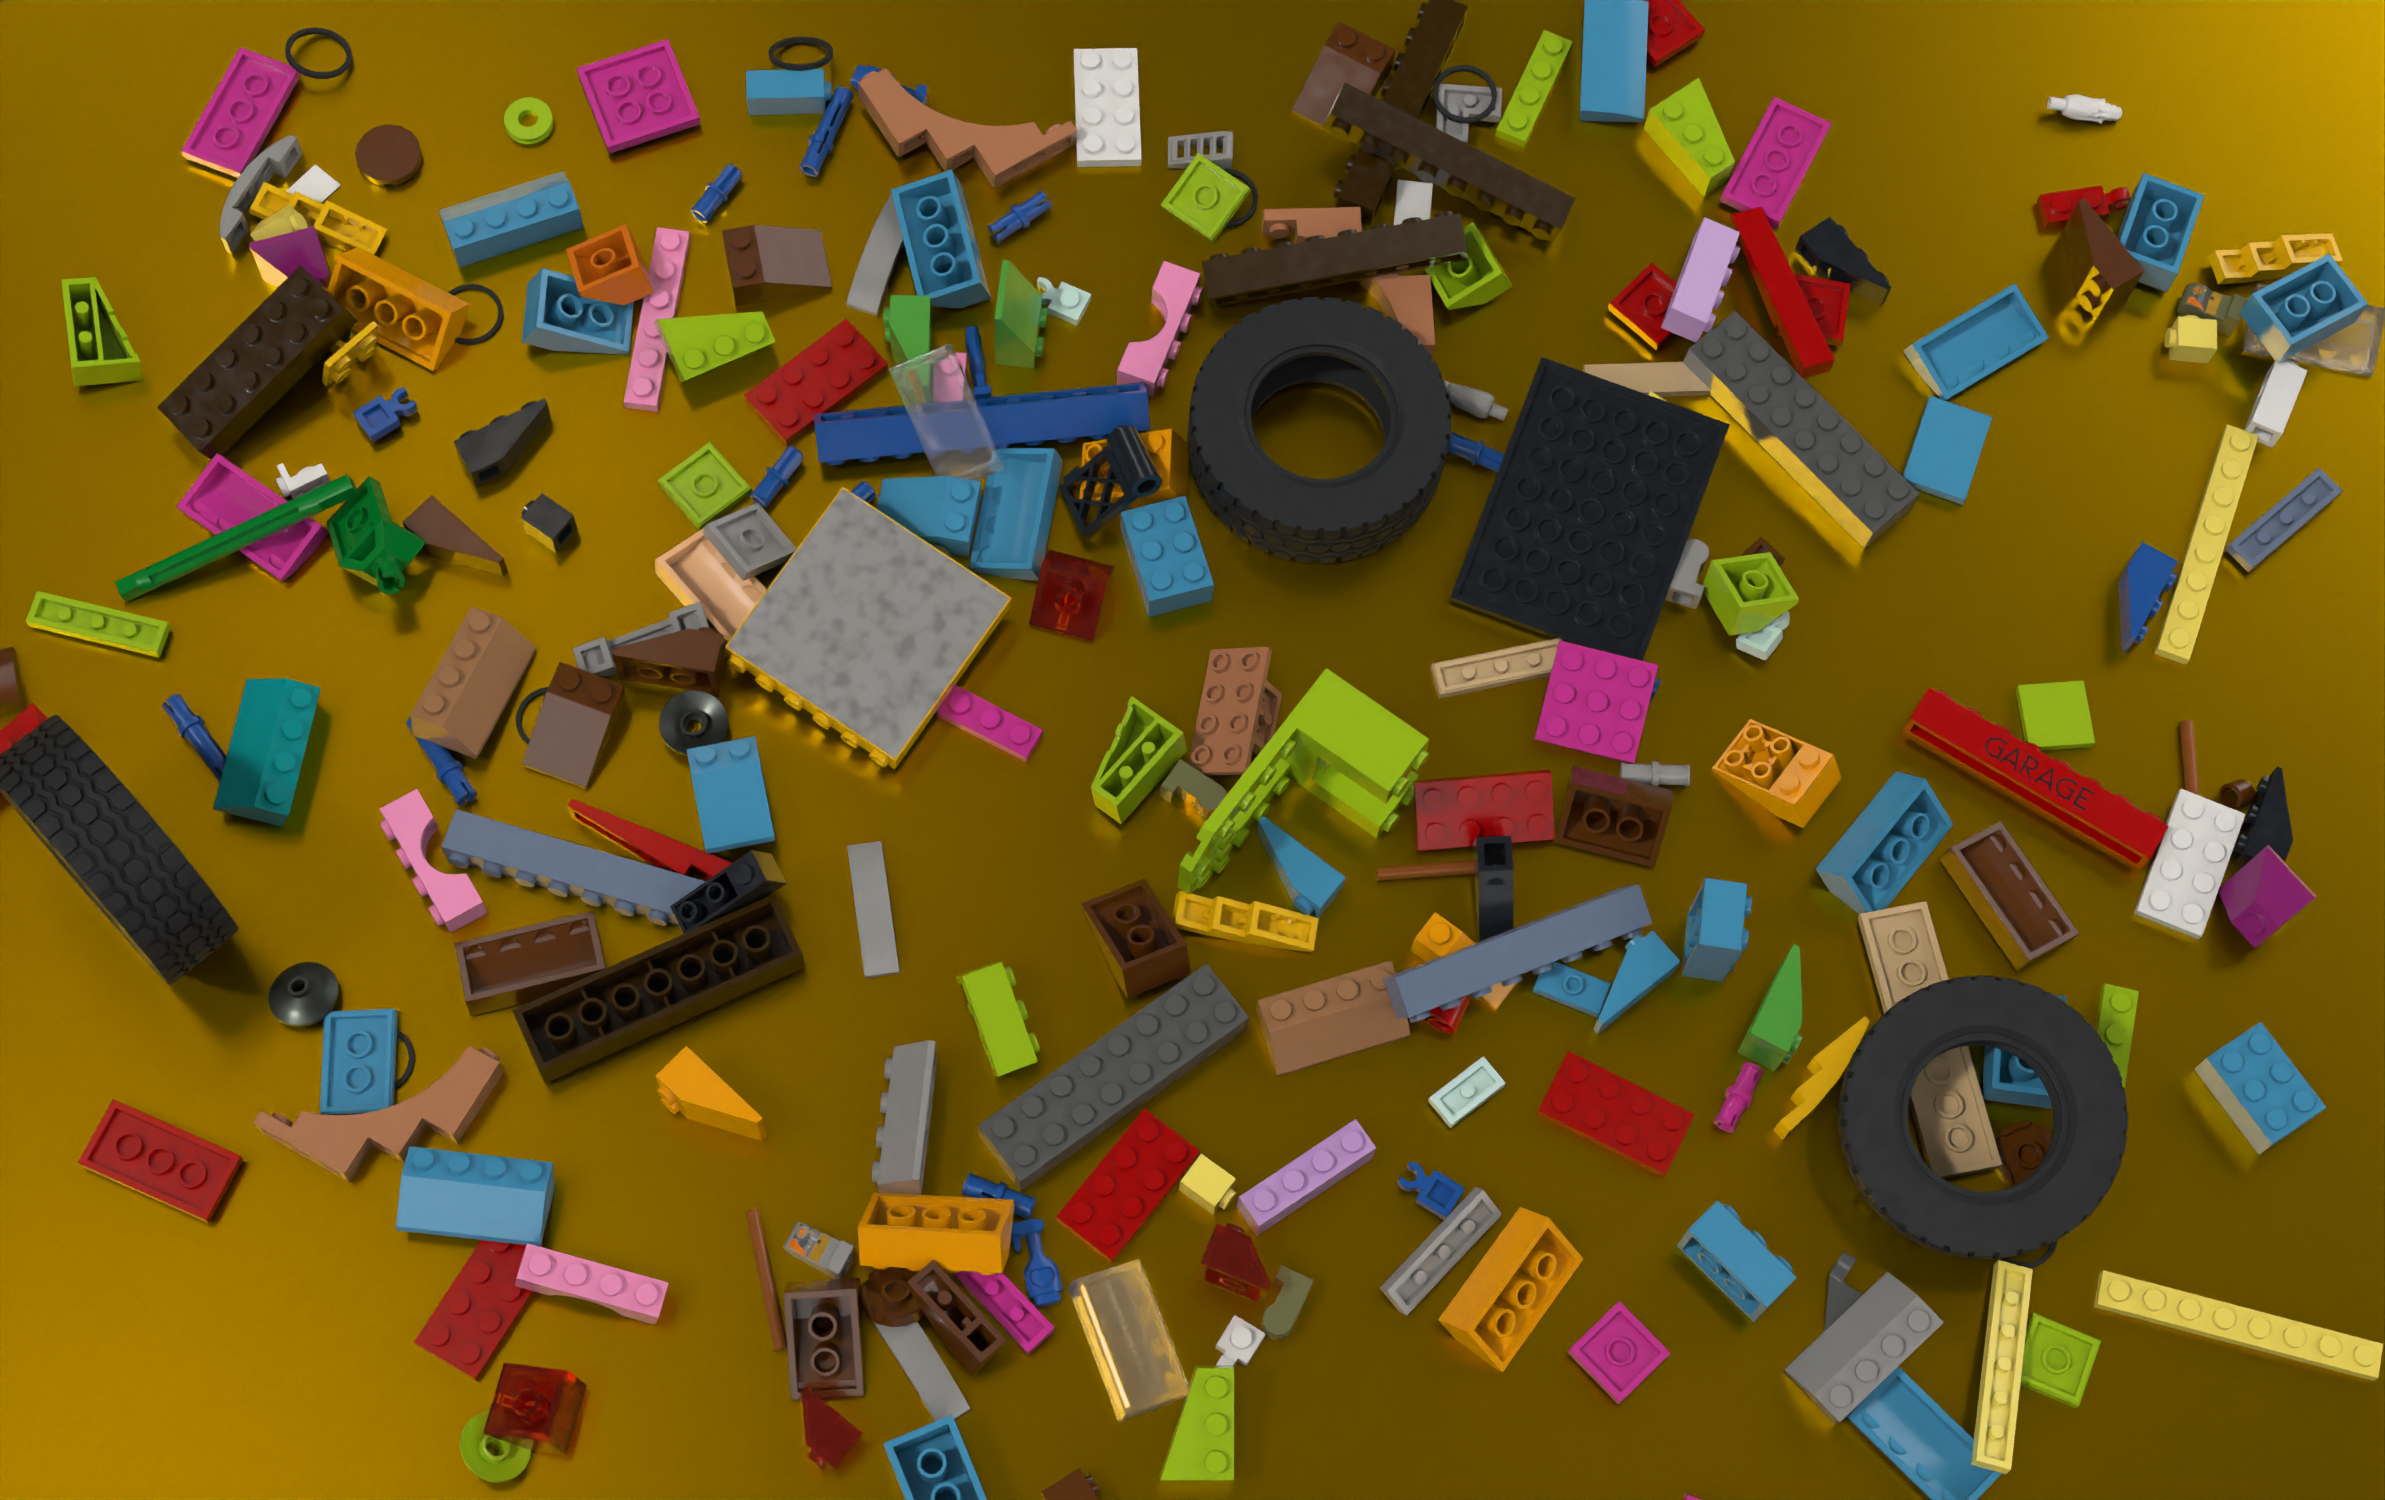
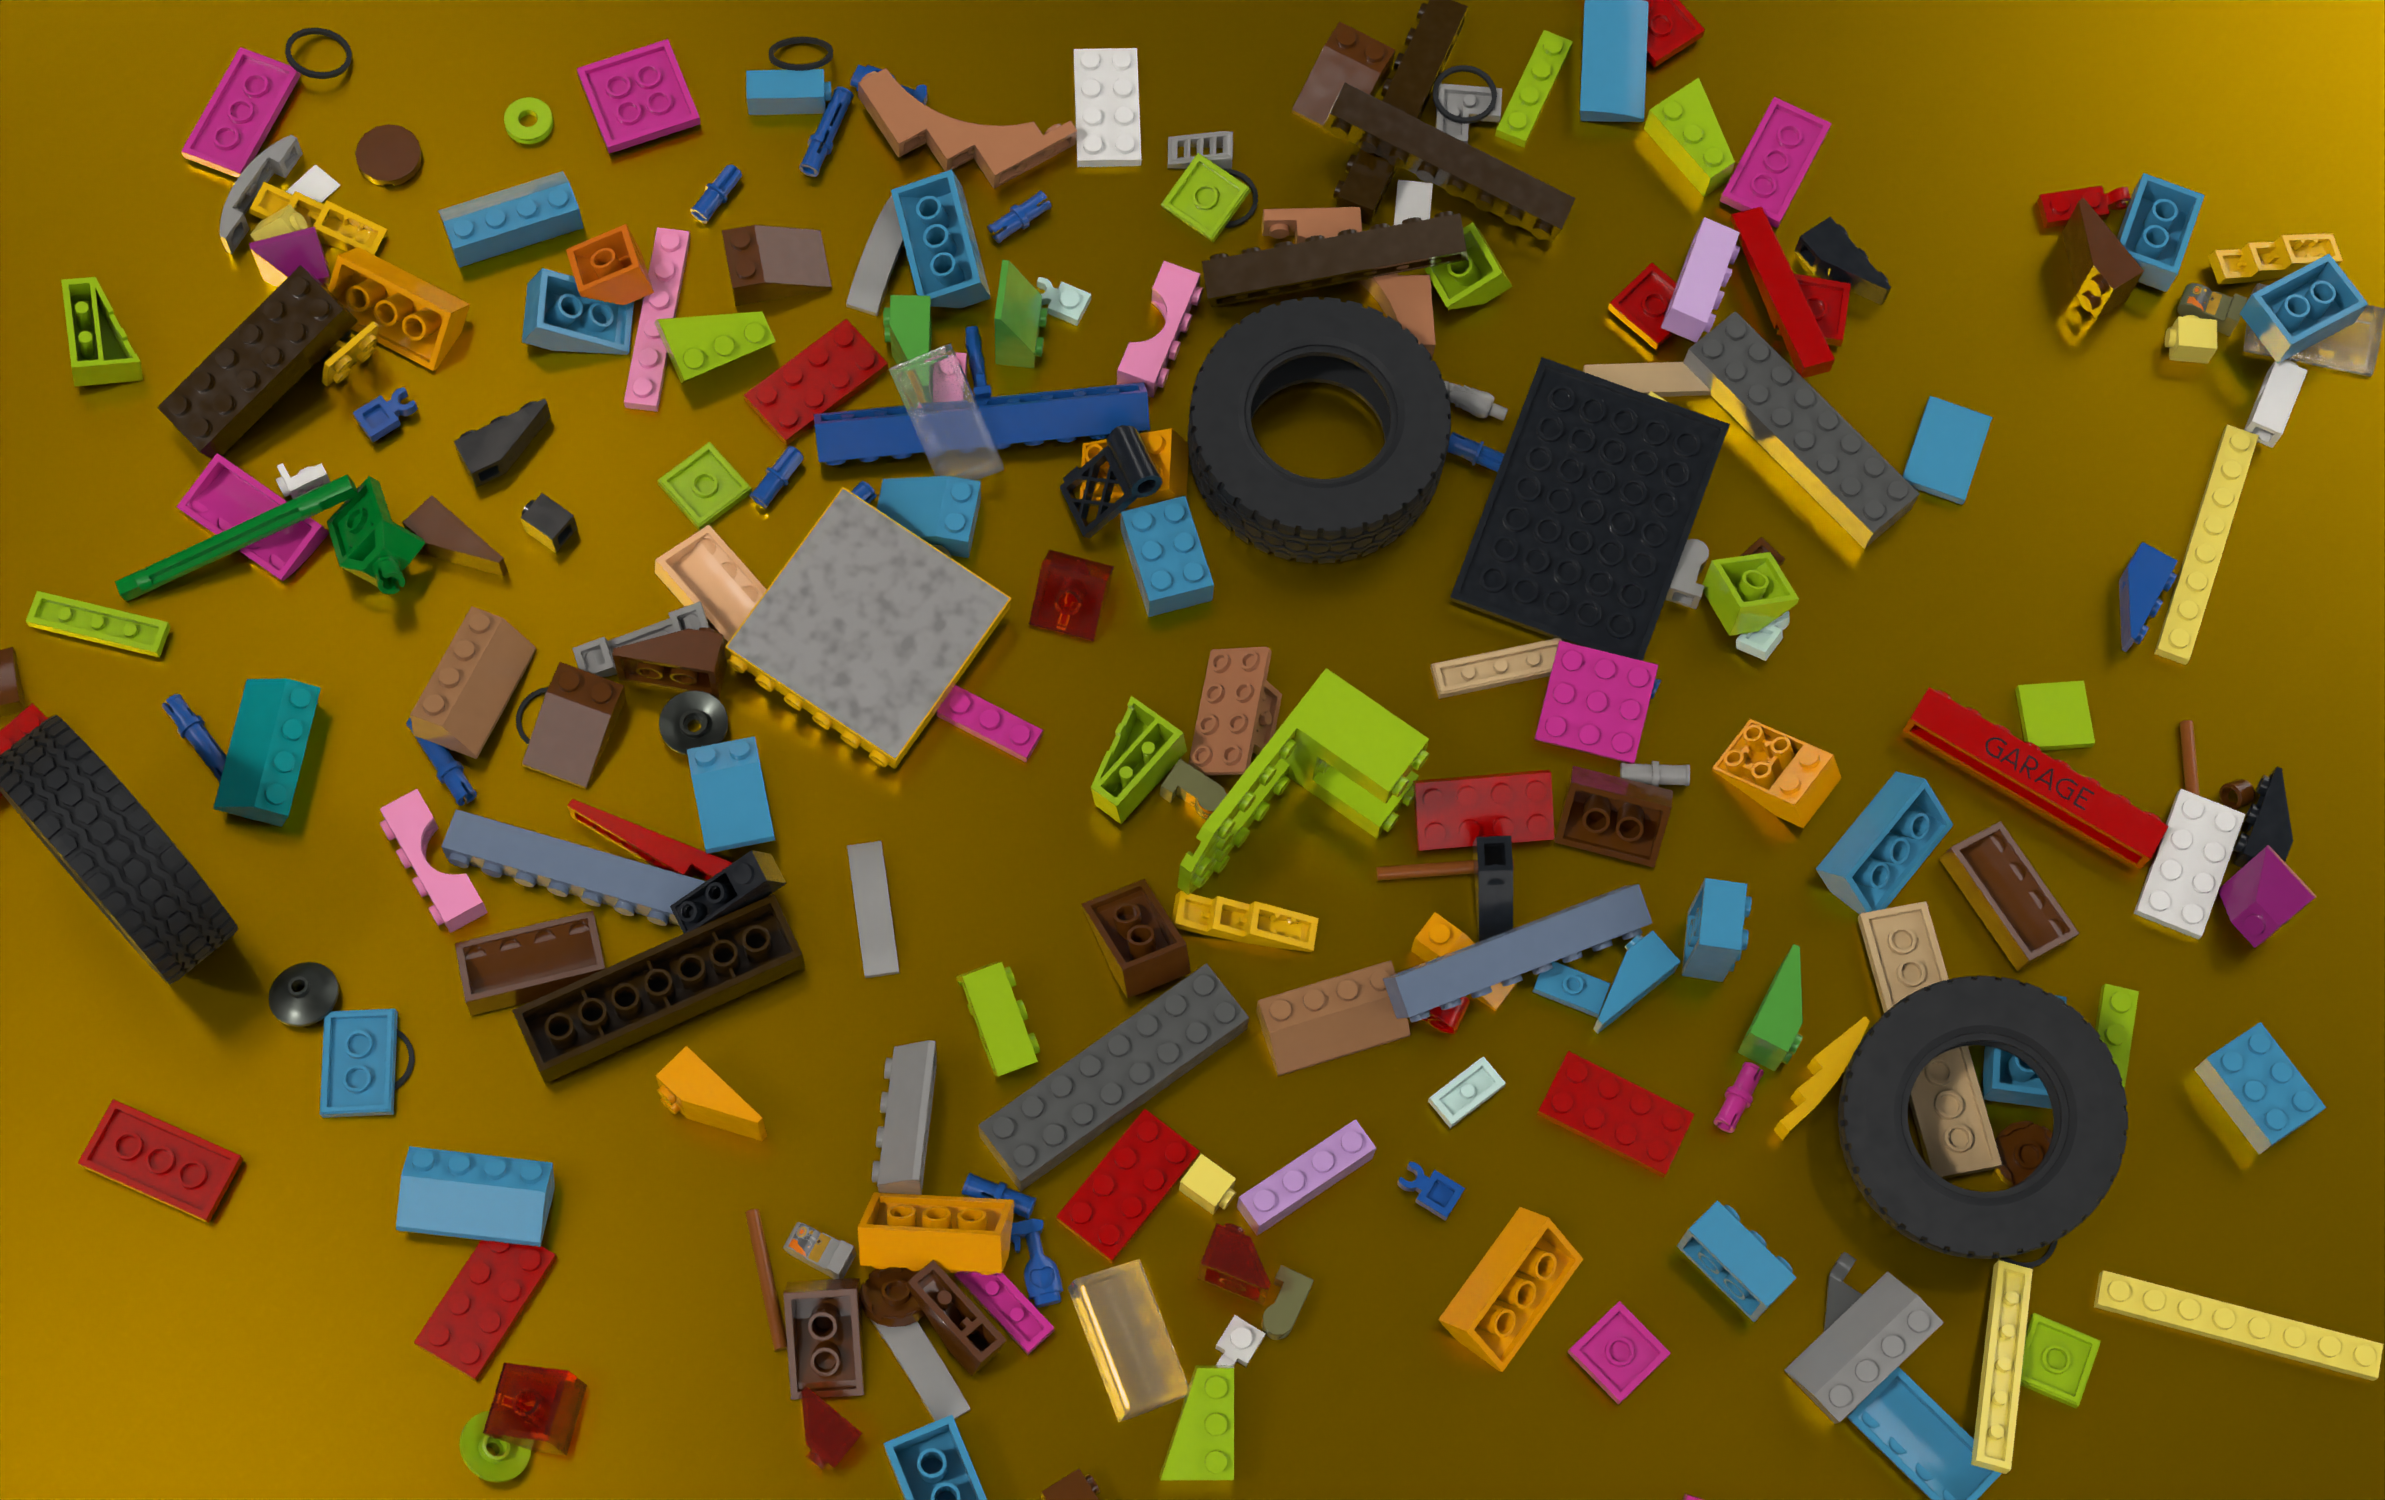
nougat arch [253,1046,504,1182] -> none
black piece [448,284,503,345] -> none
bright pink arch [515,1243,669,1325] -> none
light grey plate [703,502,797,581] -> none
dark azure slope [969,448,1063,581] -> none
dark azure slope [1257,816,1346,918] -> none
light grey plate [1380,1187,1502,1316] -> none
dark azure slope [1903,283,2049,400] -> none
white piece [2047,94,2123,124] -> none
sand blue plate [2225,468,2343,572] -> none

